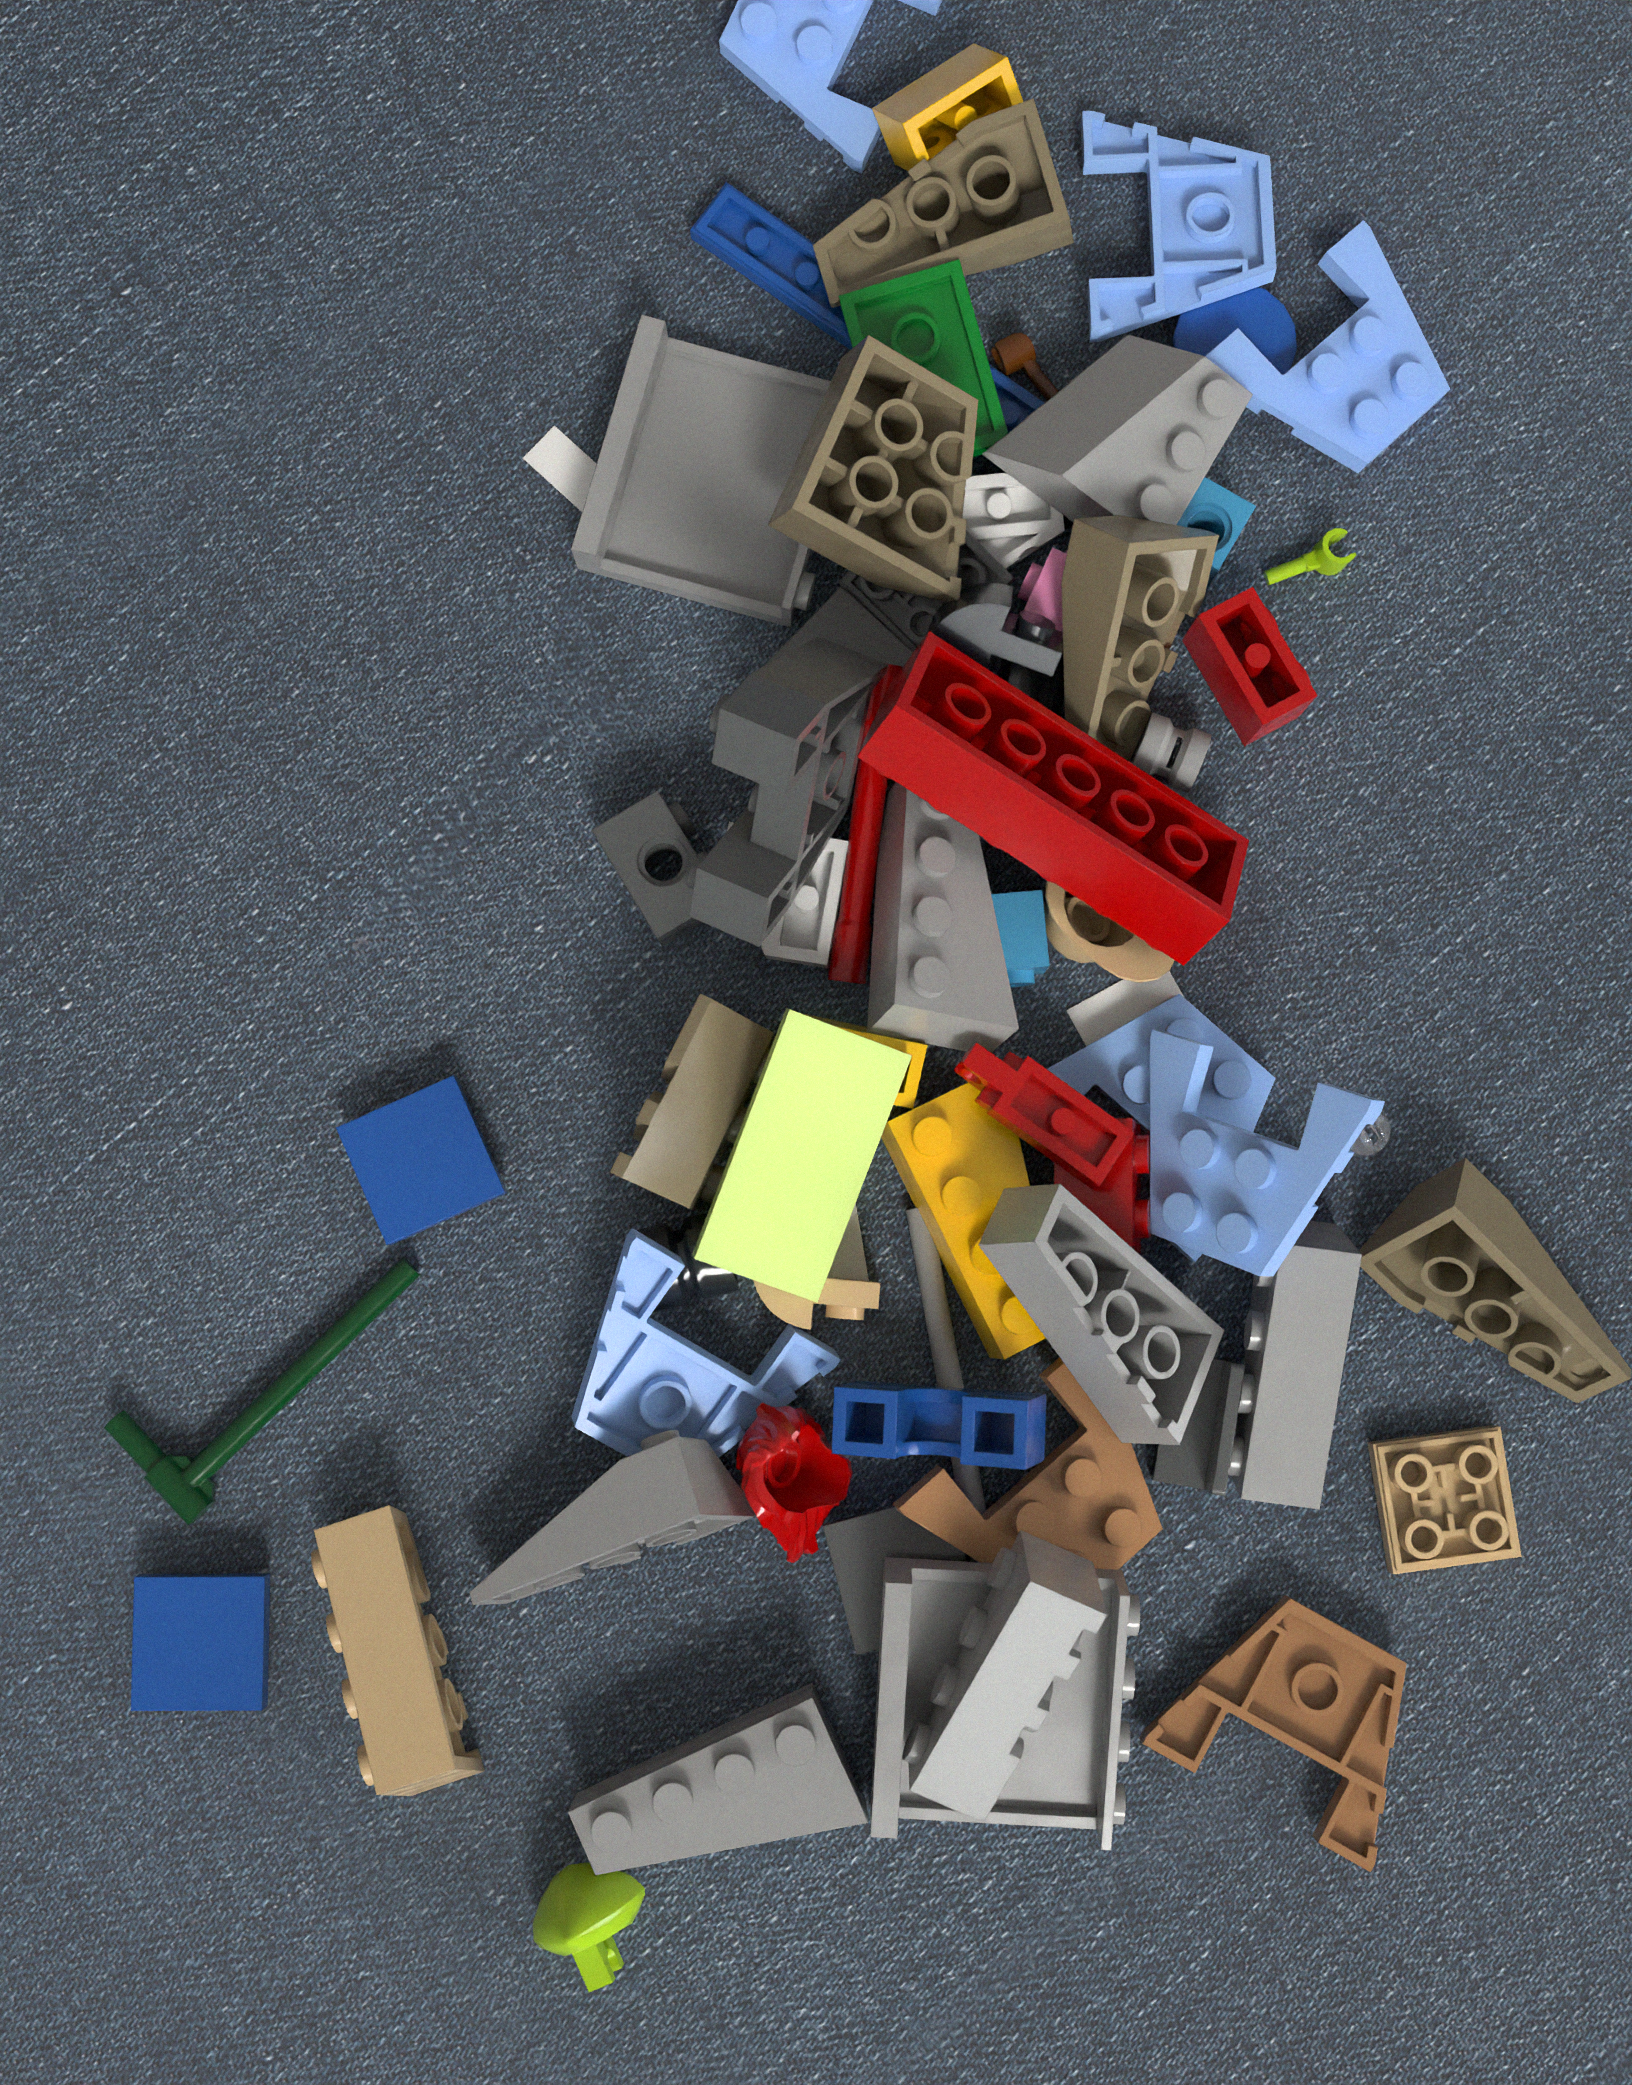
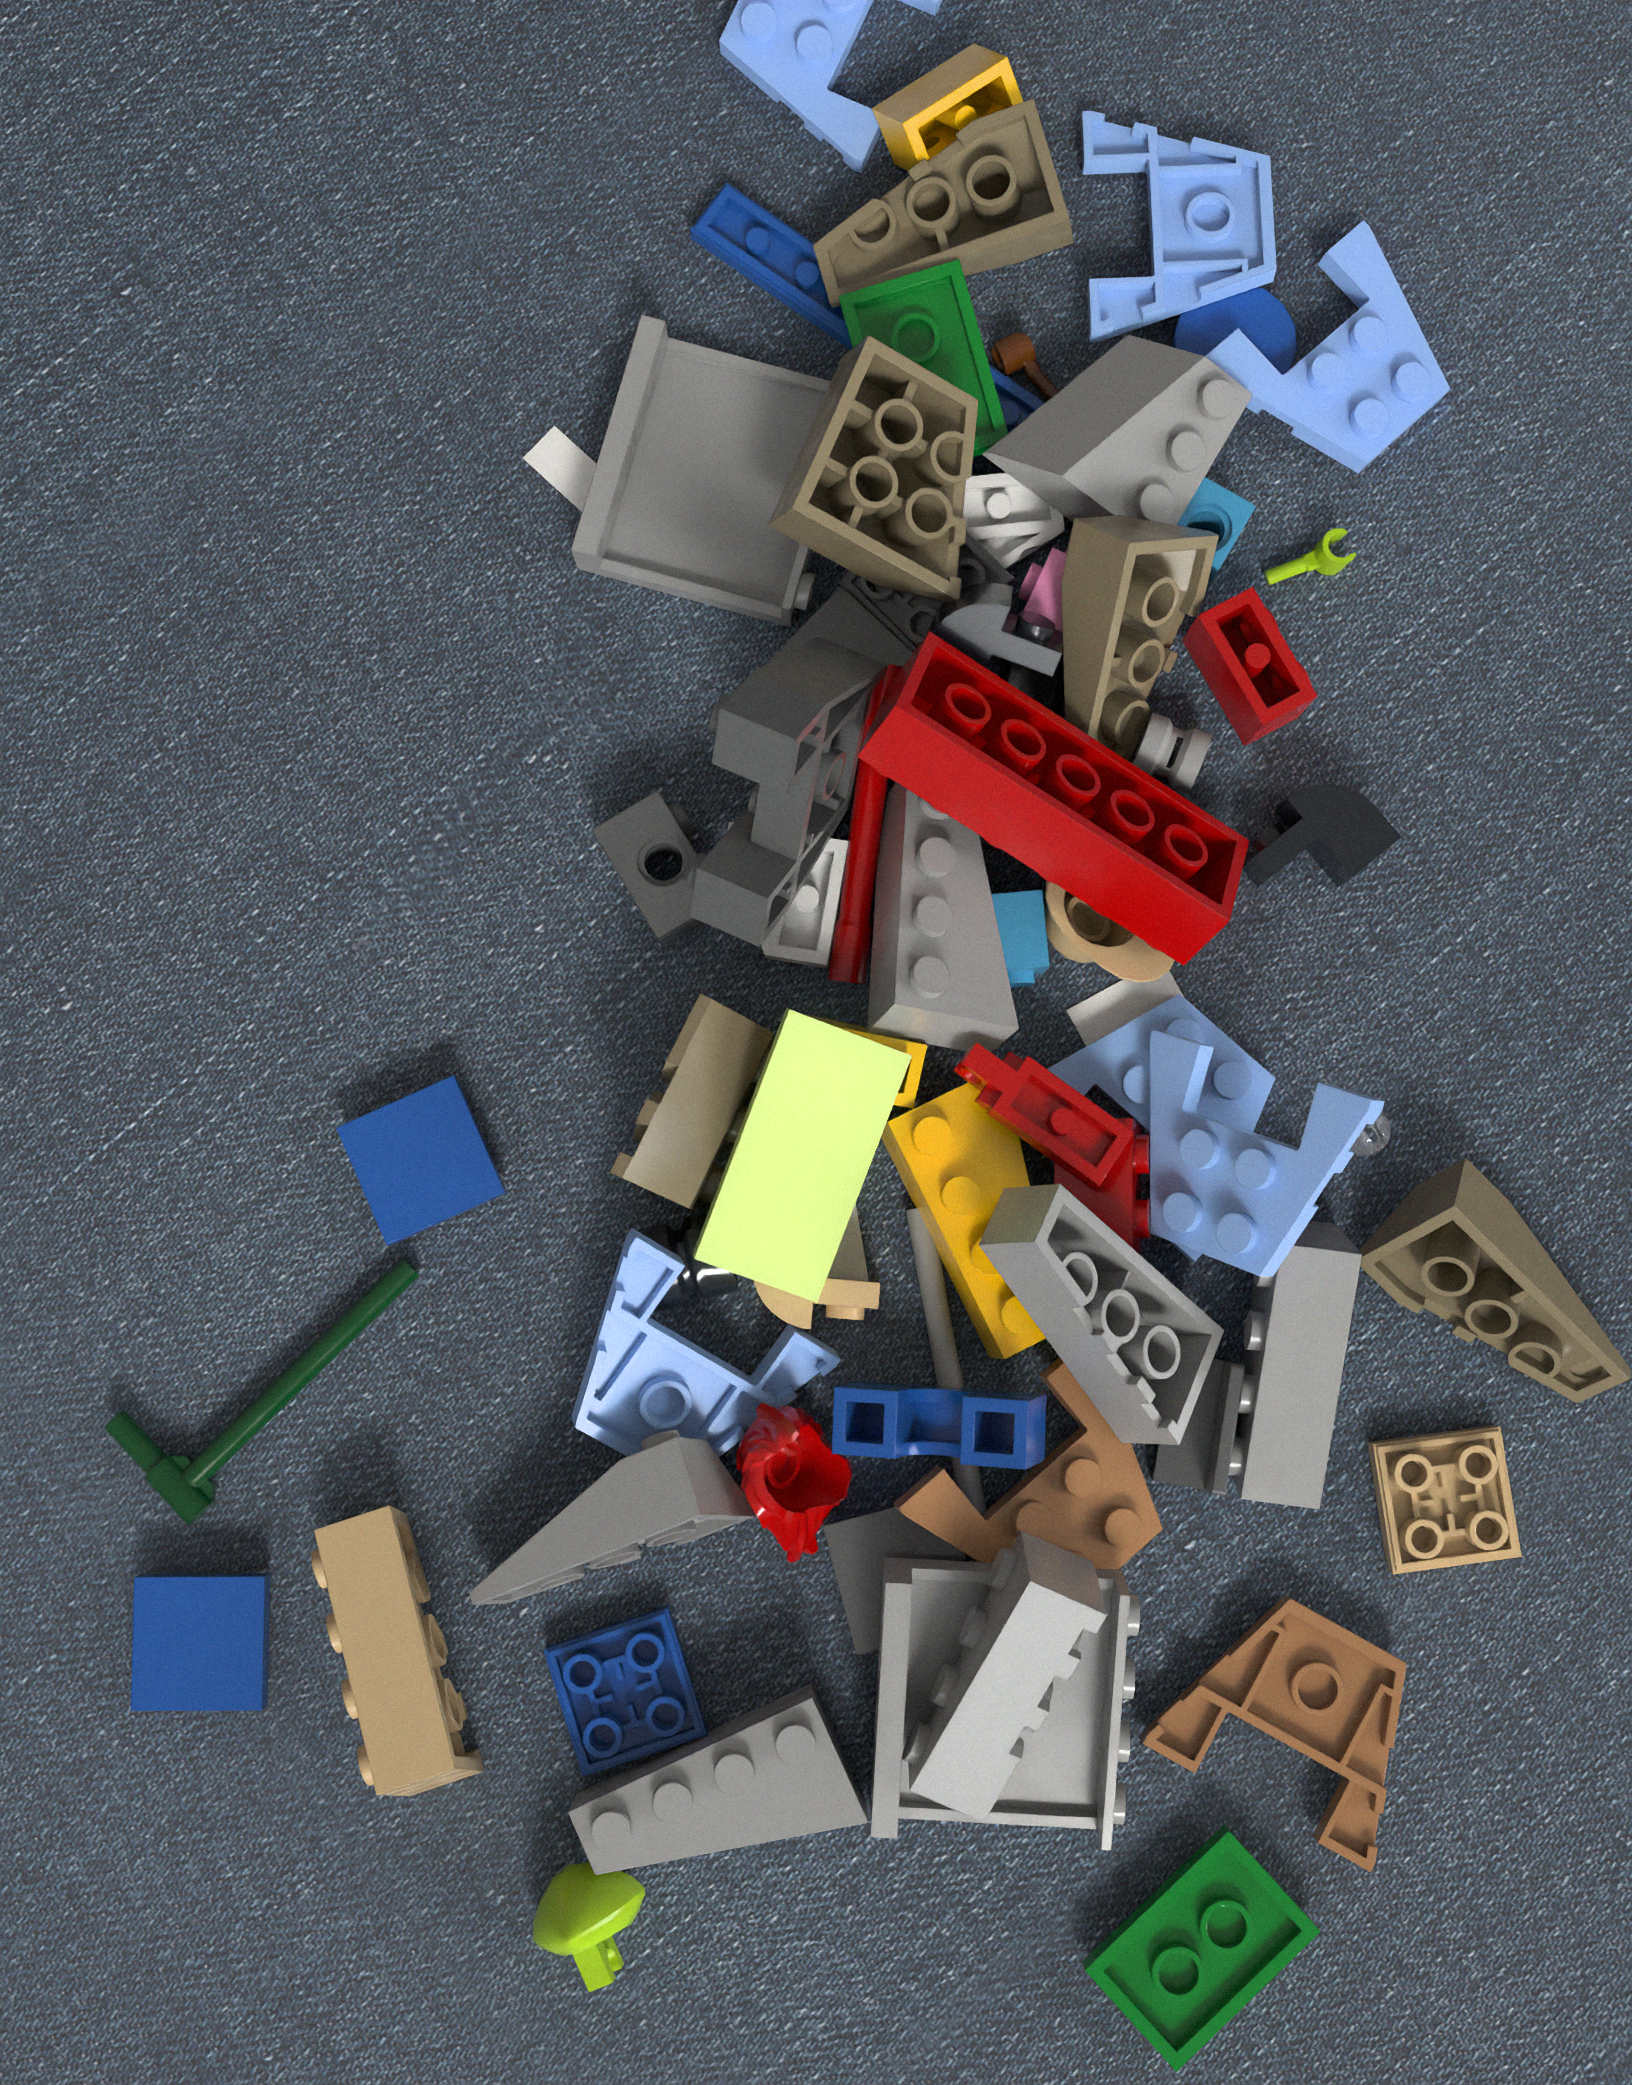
none -> blue tile [543,1605,708,1777]
none -> green plate [1082,1825,1321,2072]
none -> black brick [1242,784,1401,888]

